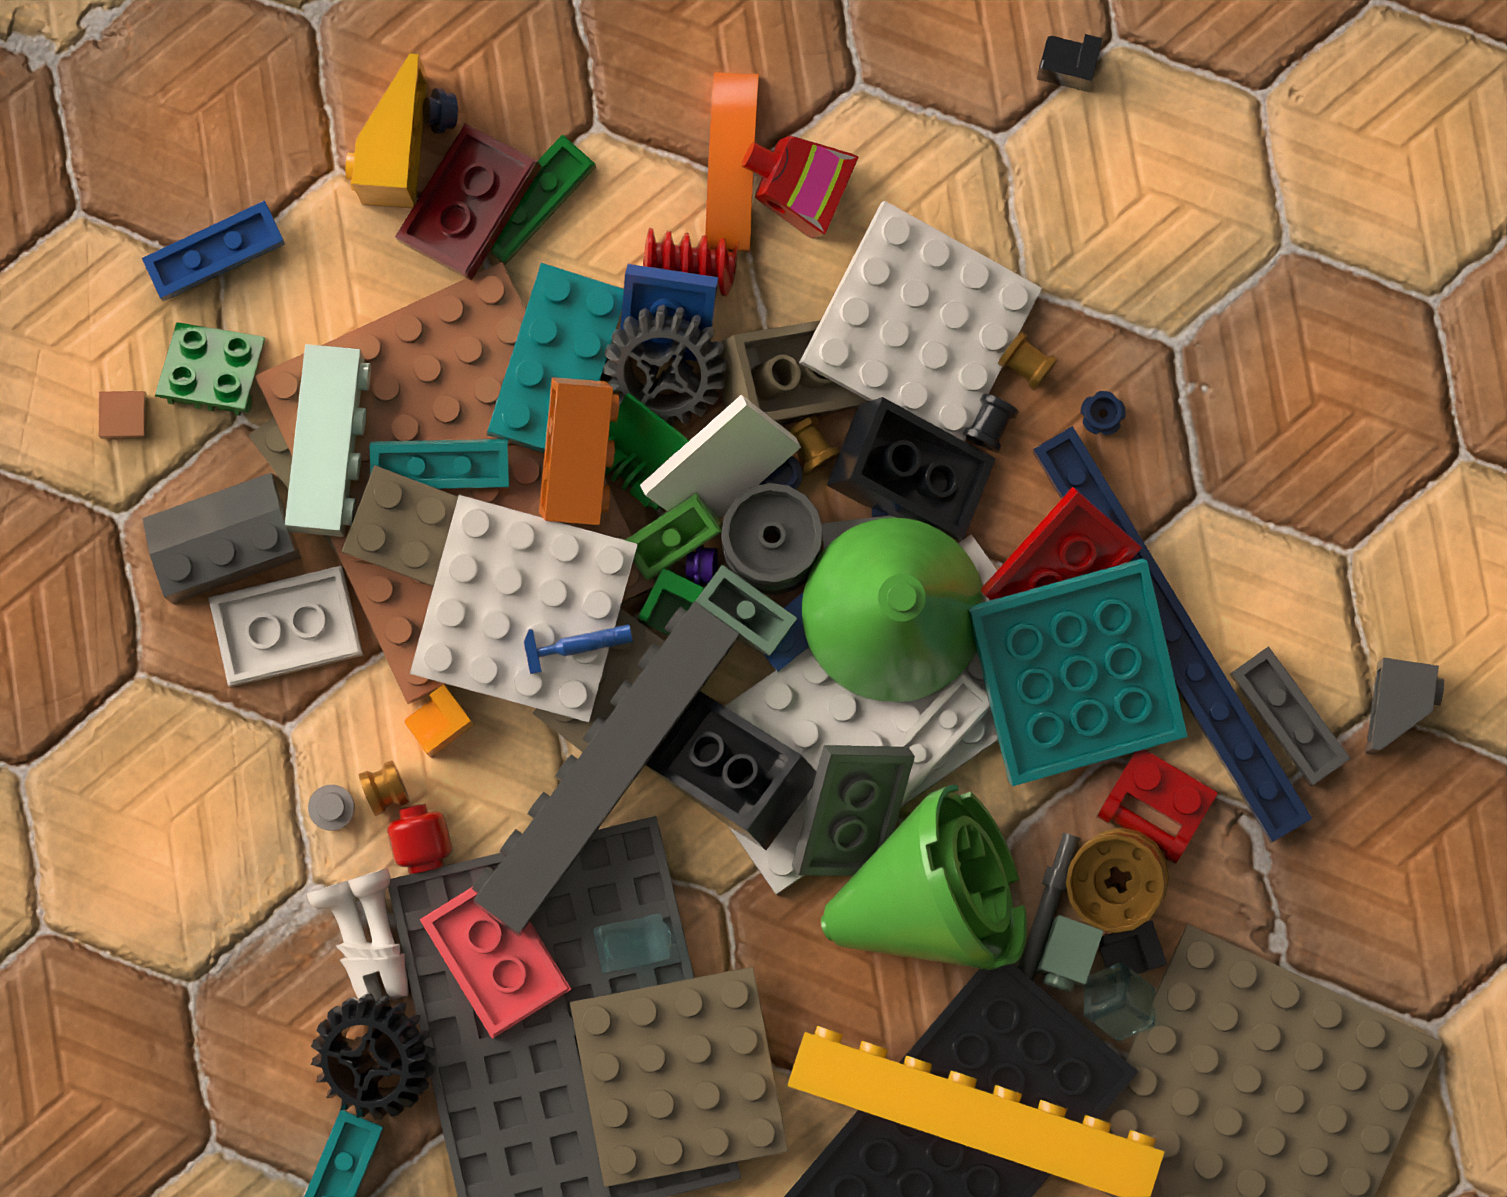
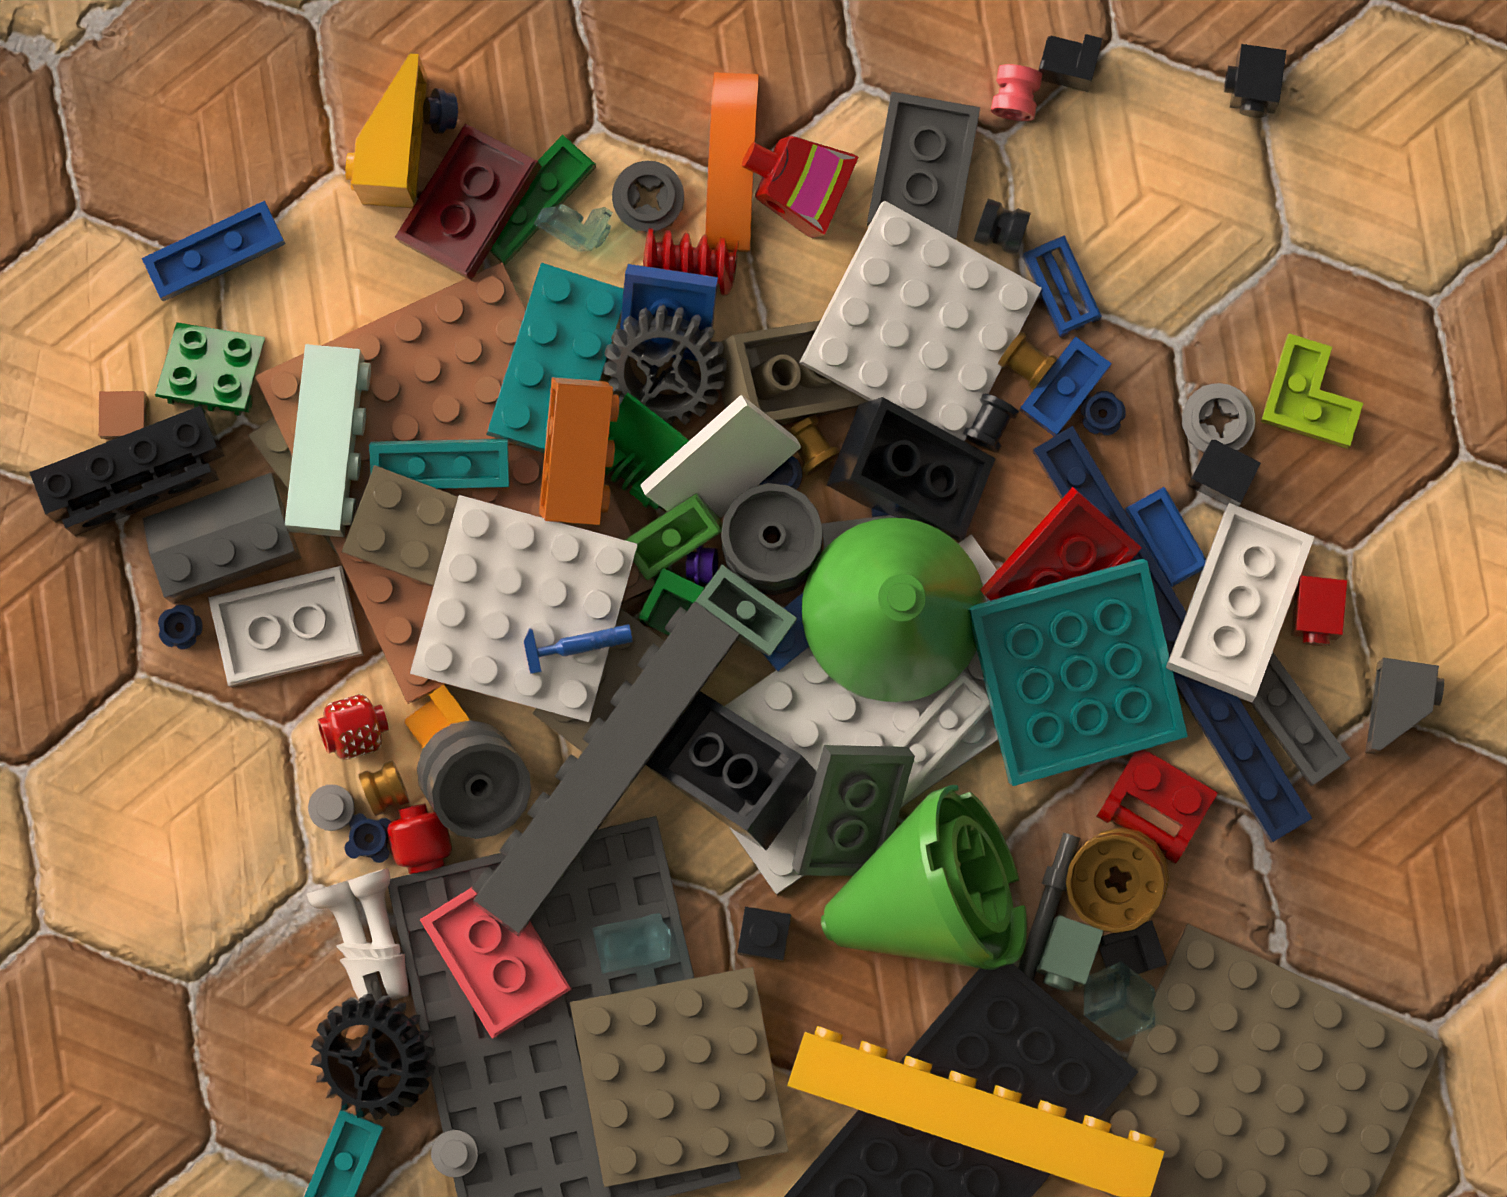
none -> black brick [29,405,225,536]
none -> dark blue plate [158,605,203,650]
none -> red head [317,694,389,761]
none -> dark blue plate [344,813,391,863]
none -> dark grey wheel [417,720,531,839]
none -> light grey plate [431,1130,478,1177]
none -> clear light blue bracket [534,204,613,252]
none -> dark grey gear [612,161,684,233]
none -> black brick [737,906,791,962]
none -> dark grey plate [867,91,980,240]
none -> black wheel [974,198,1031,256]
none -> coral wheel [991,64,1043,121]
none -> blue plate [1019,336,1112,437]
none -> blue tile [1022,235,1102,337]
none -> blue tile [1124,487,1206,588]
none -> white plate [1166,503,1314,702]
none -> light grey gear [1182,383,1255,453]
none -> black panel [1188,440,1261,507]
none -> black brick [1224,44,1287,118]
none -> lime plate [1261,333,1363,449]
none -> red brick [1291,575,1348,646]

